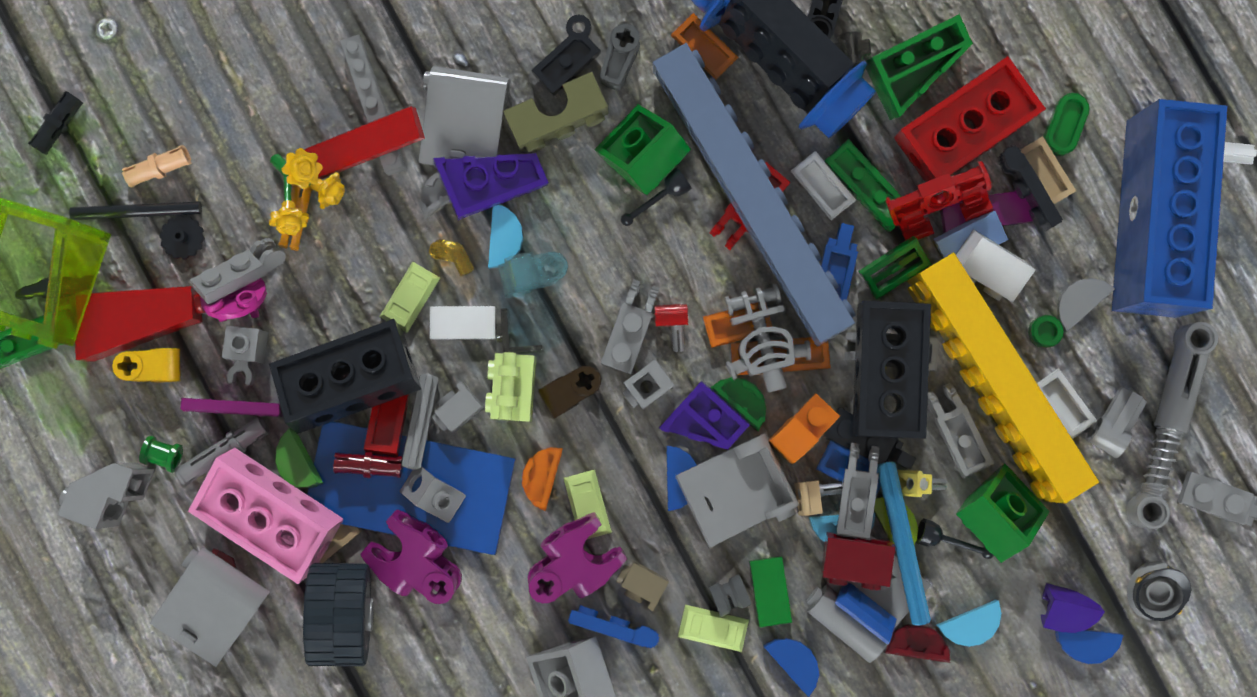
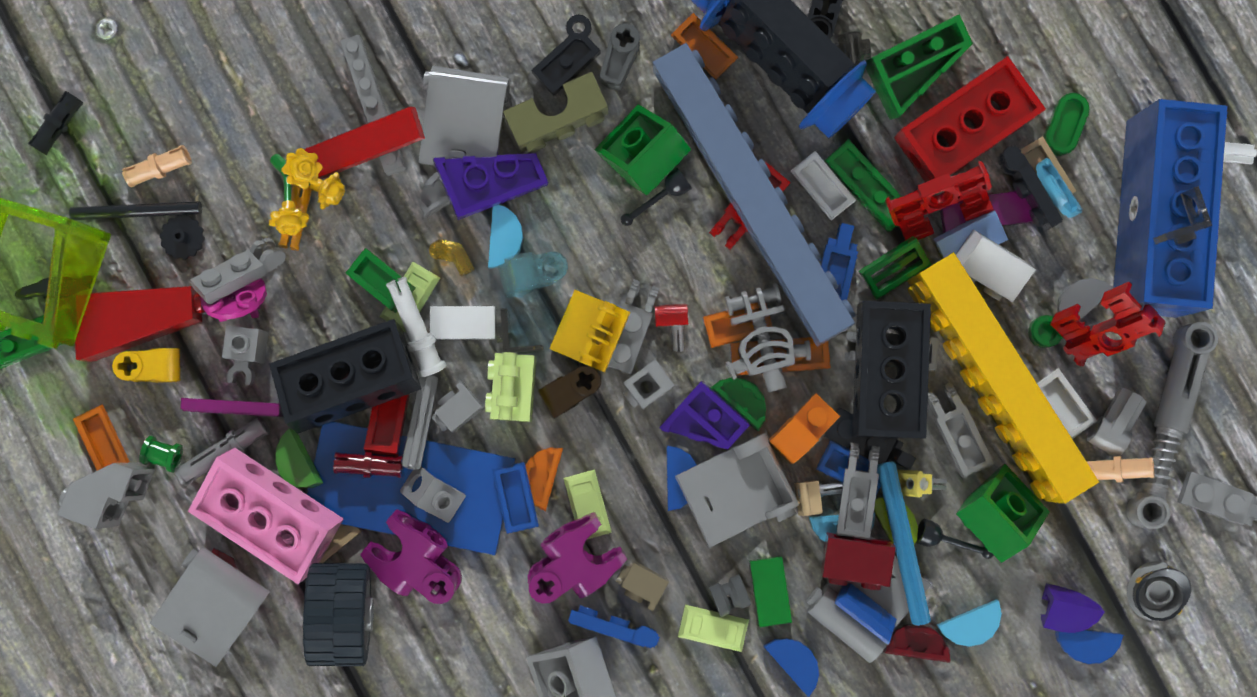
none -> orange tile [73,404,130,471]
none -> green tile [346,248,416,313]
none -> white pin [386,277,447,377]
none -> blue tile [492,462,539,534]
none -> yellow hinge [549,289,631,372]
none -> medium azure tile [1036,158,1083,218]
none -> red piece [1051,282,1166,366]
none -> light nougat pin [1086,456,1155,483]
none -> clear smoke bracket [1153,186,1212,245]

